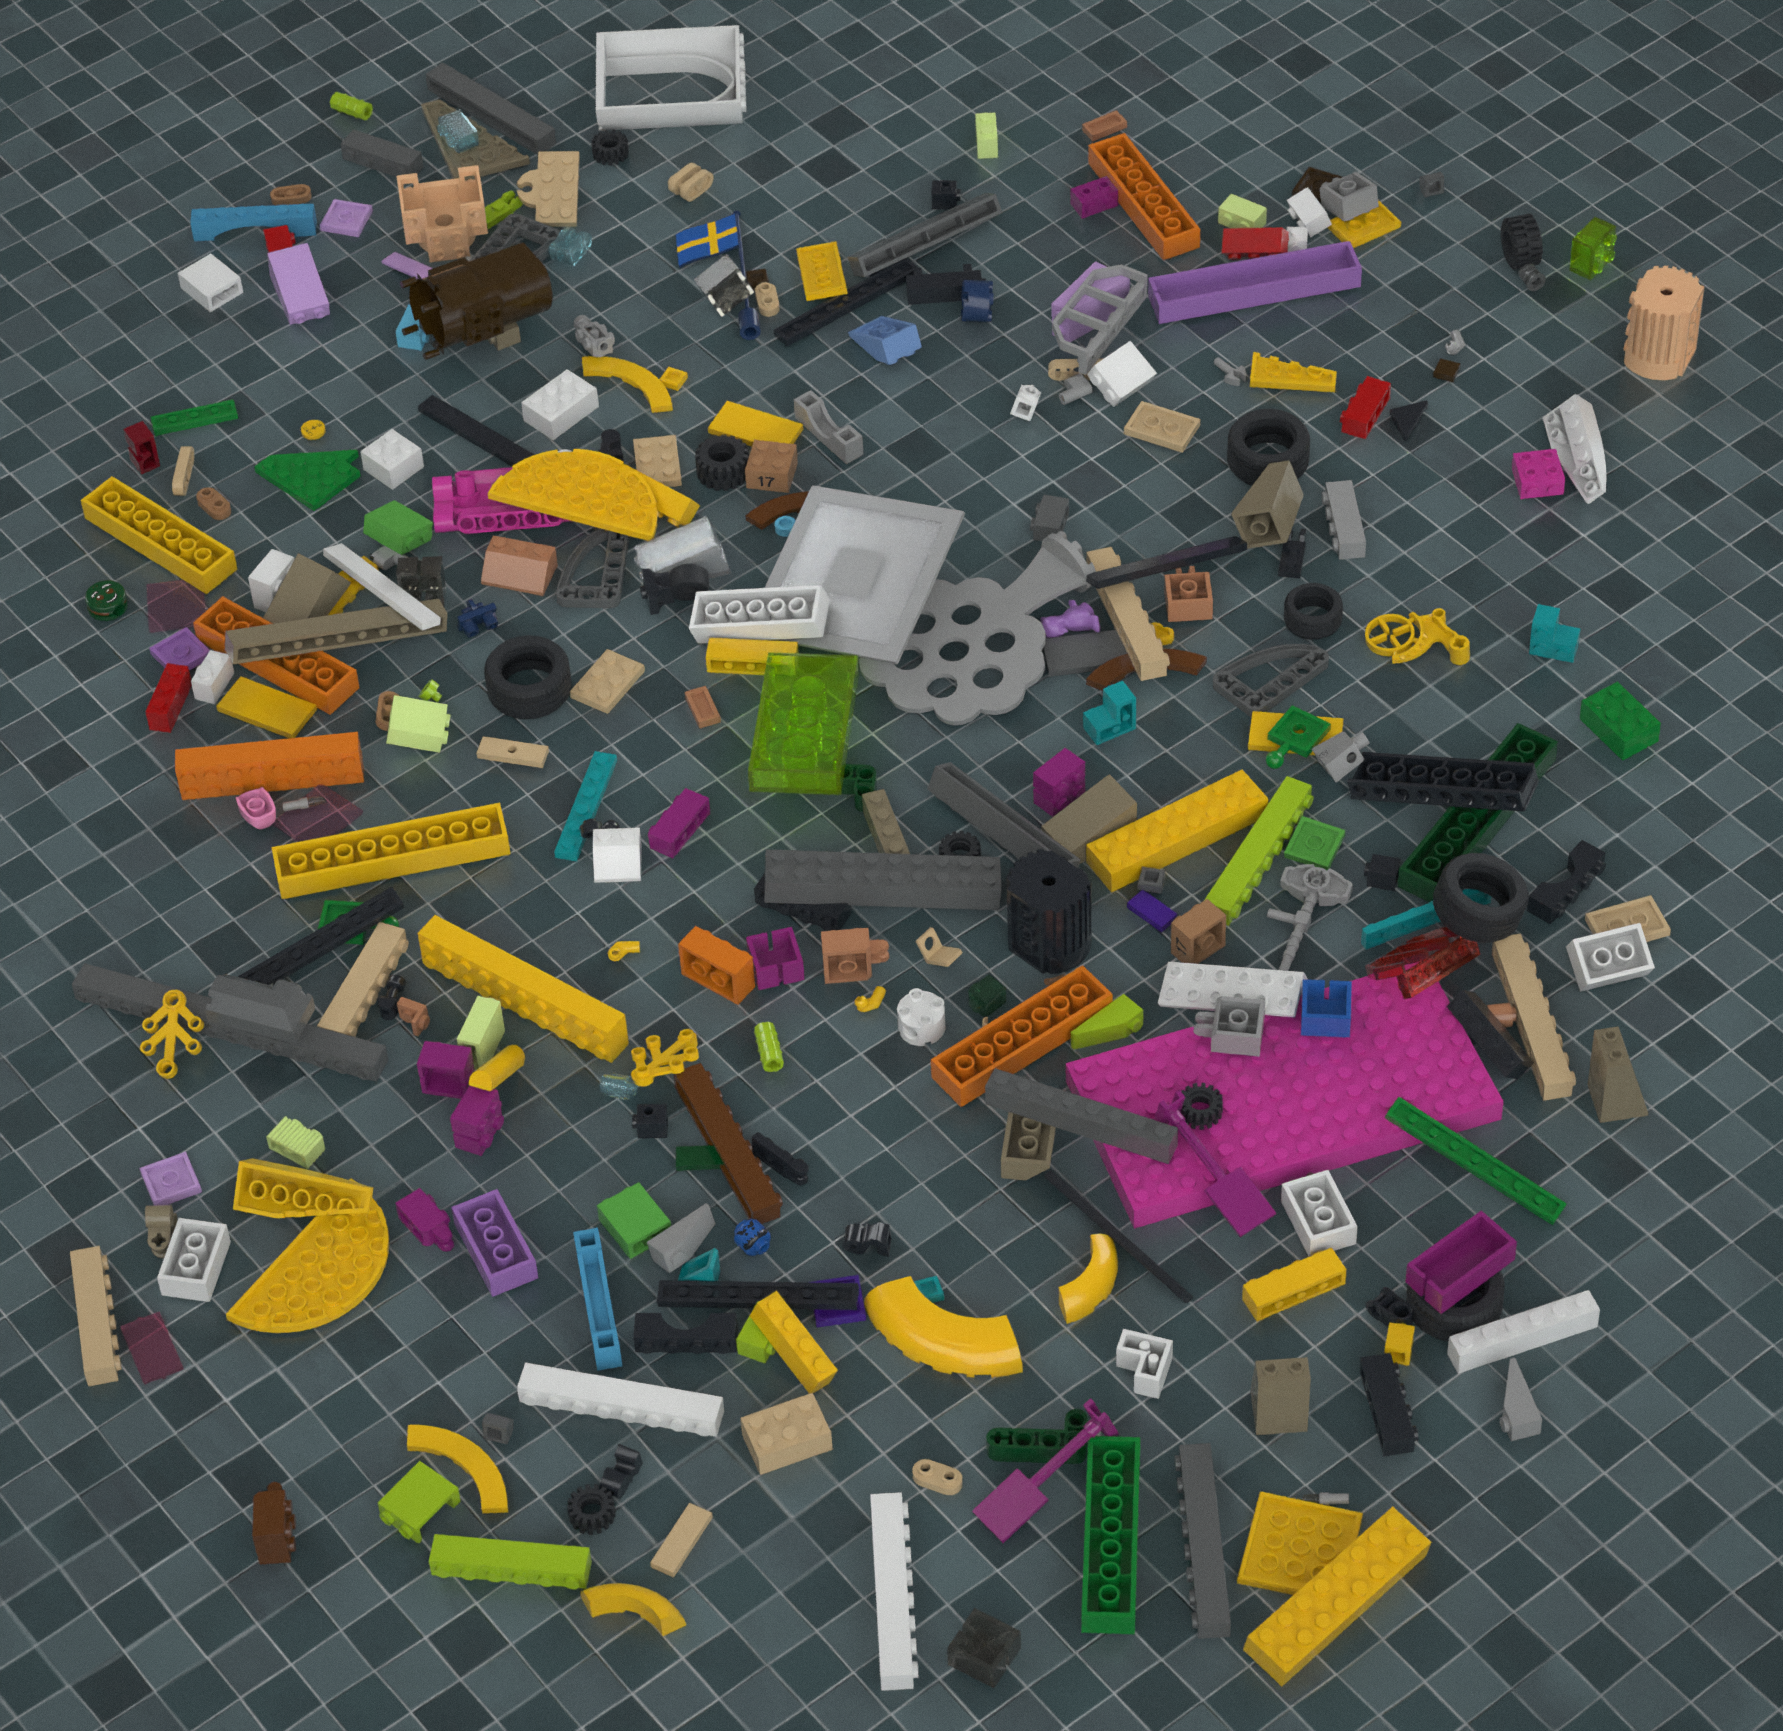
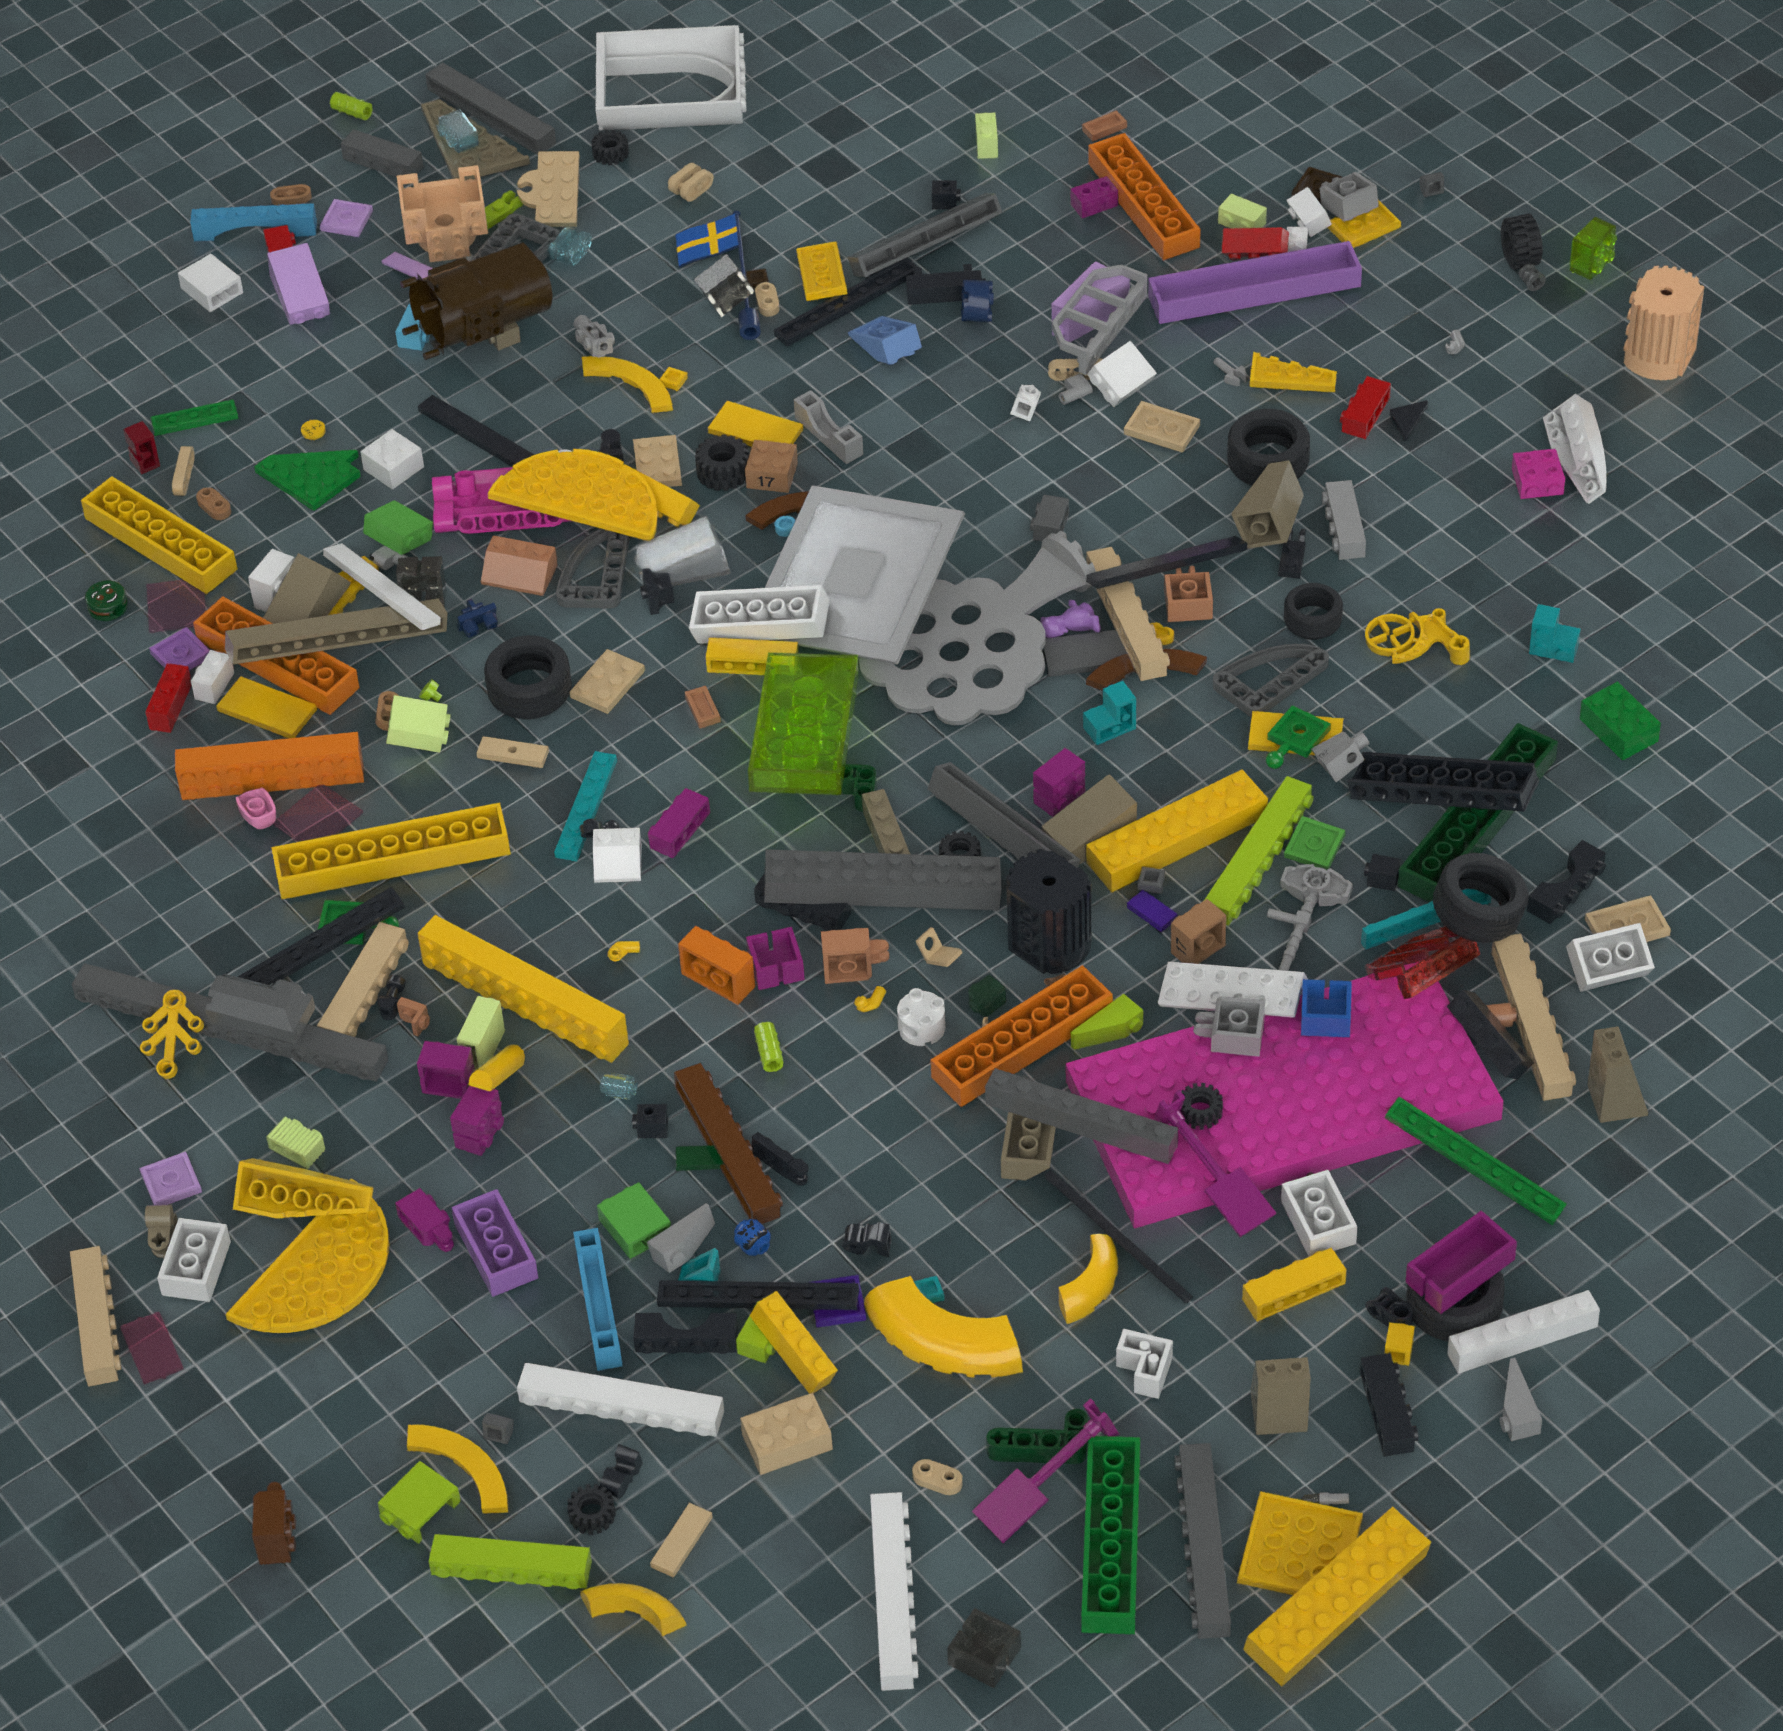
light grey piece [282,796,327,811] -> none
white brick [521,369,599,440] -> none
yellow plant [631,1029,699,1086] -> none
black tyre [670,564,709,601] -> none
dark brown tile [1433,358,1461,382] -> none

